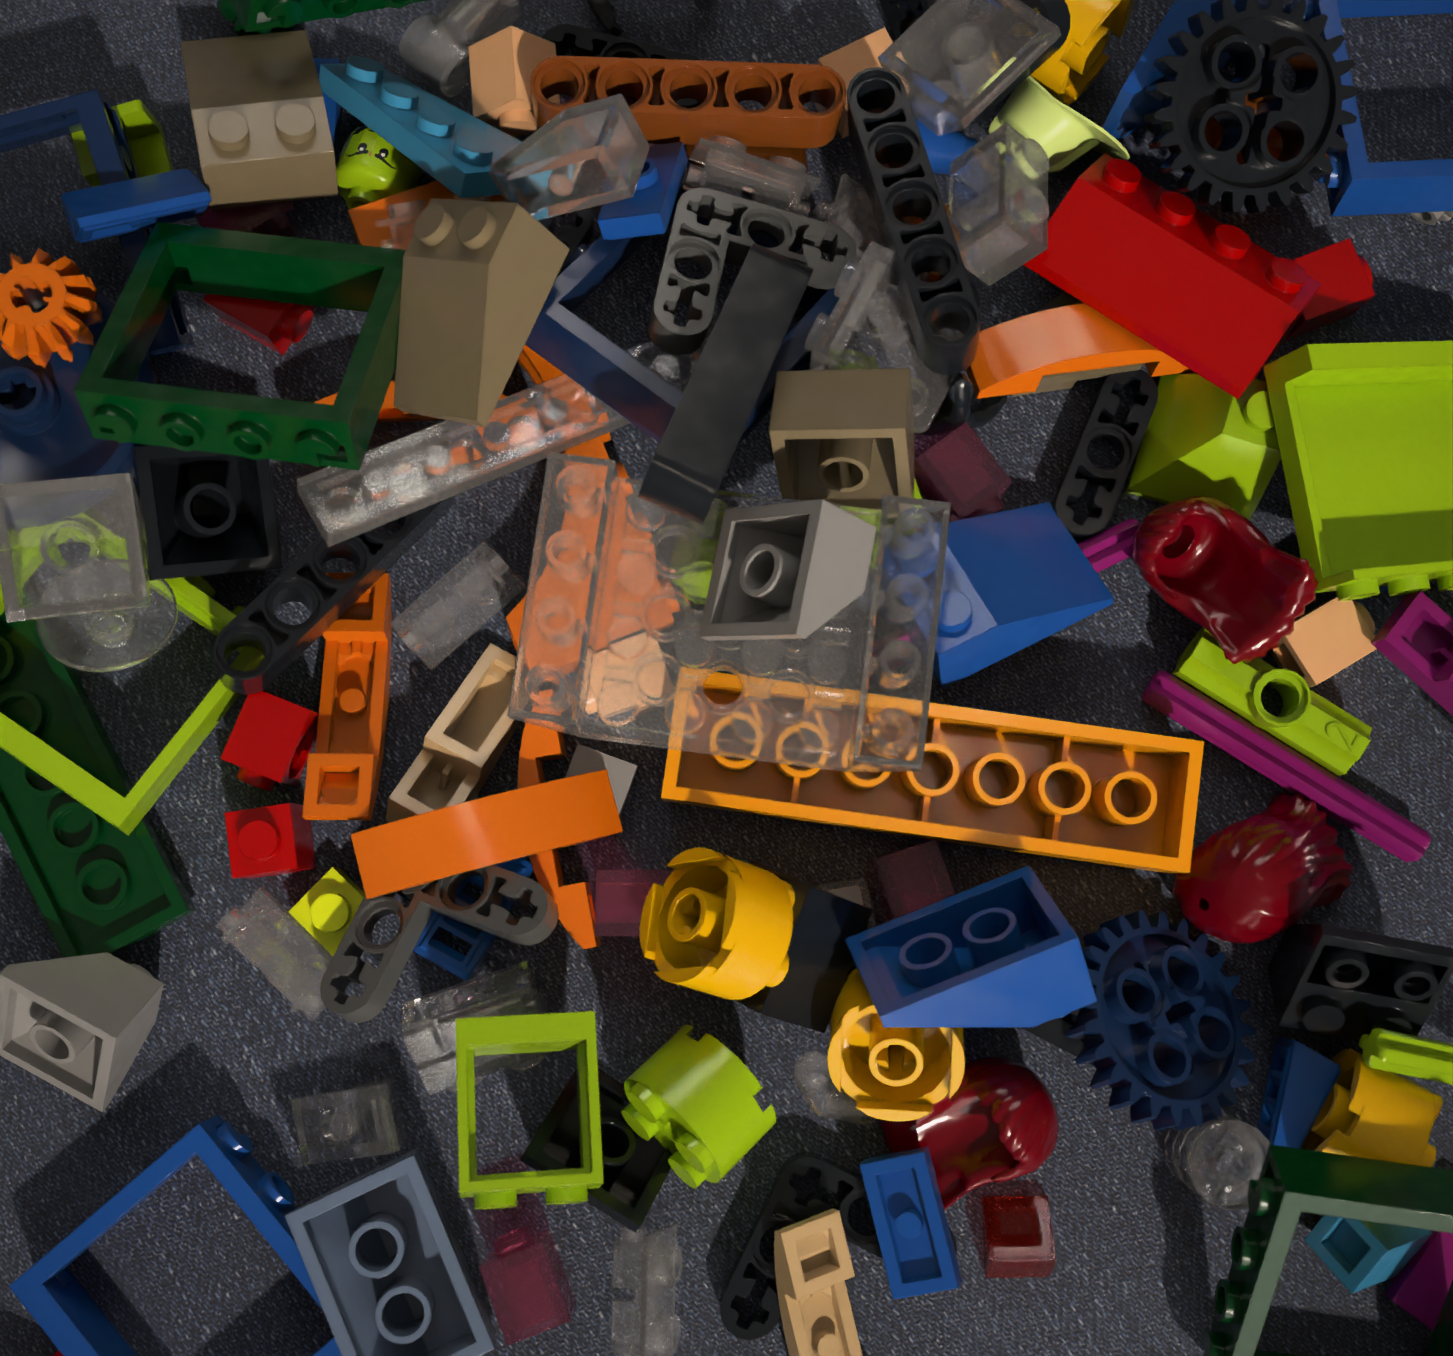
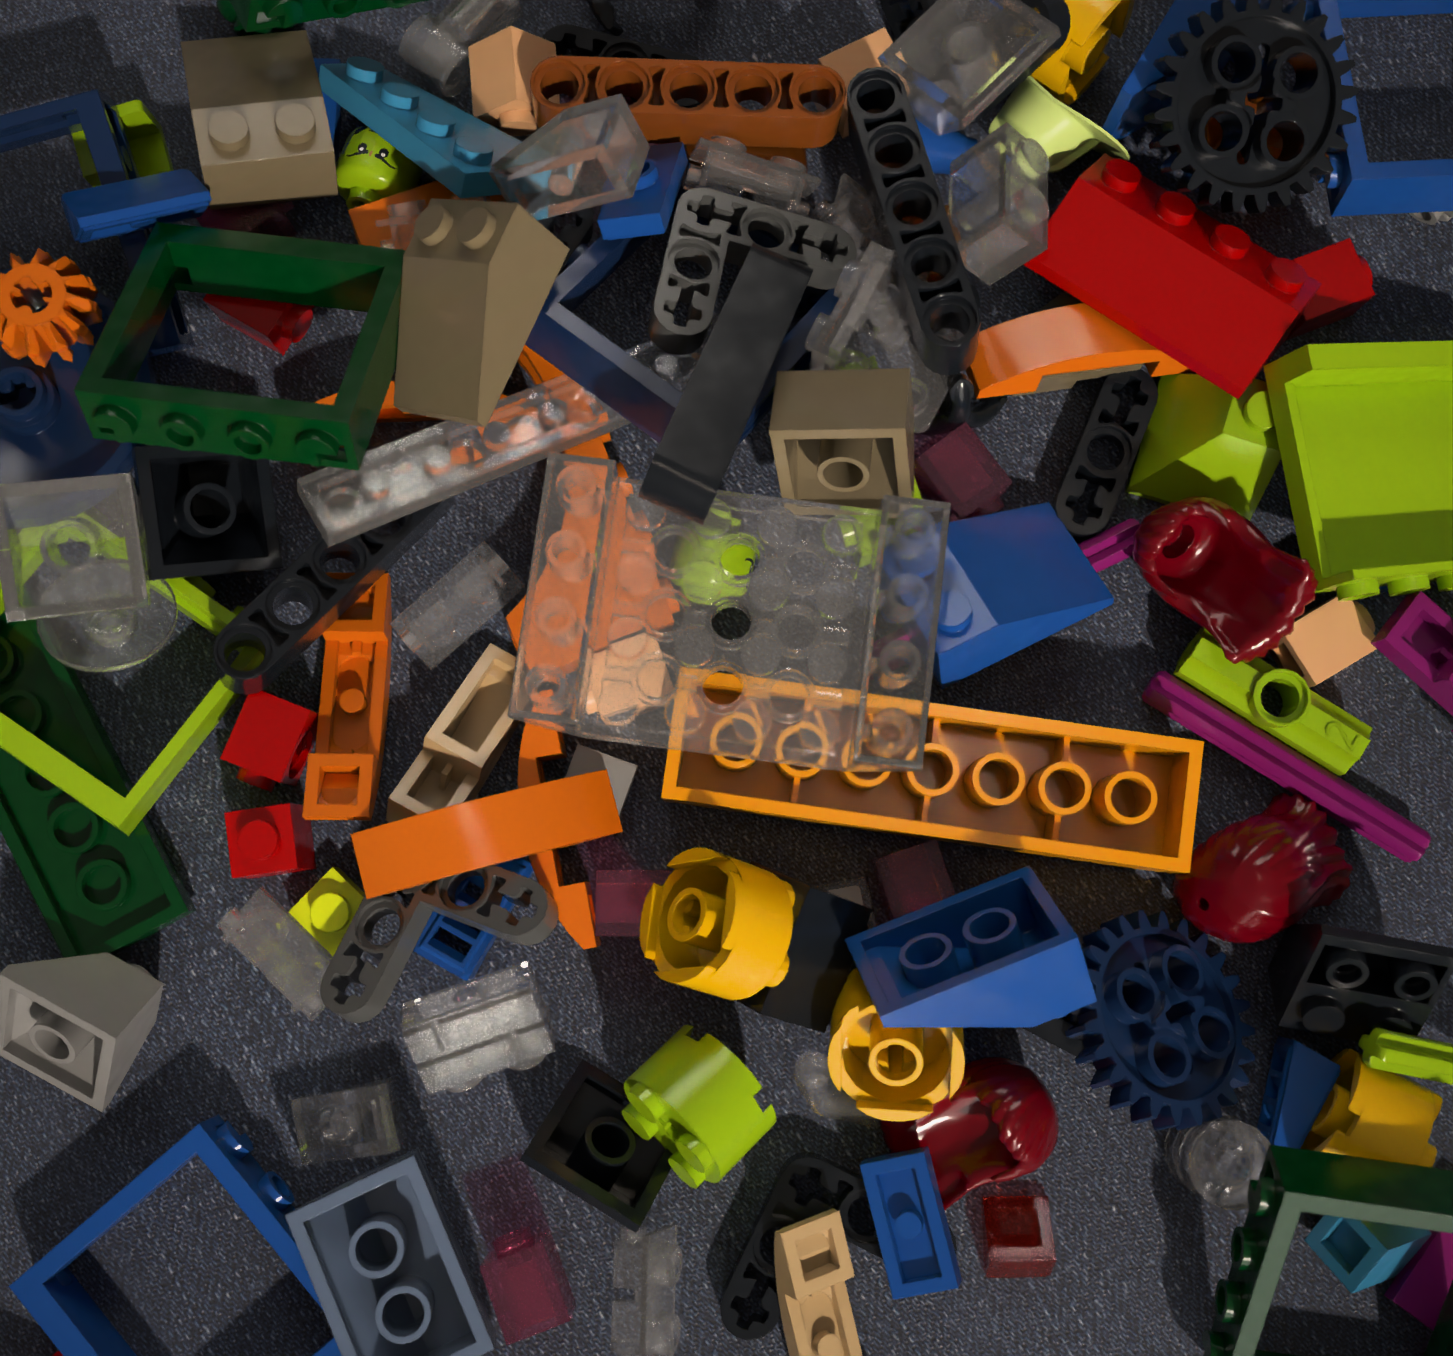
lime window [455,1011,603,1210] -> none
light grey slope [699,499,877,641] -> none

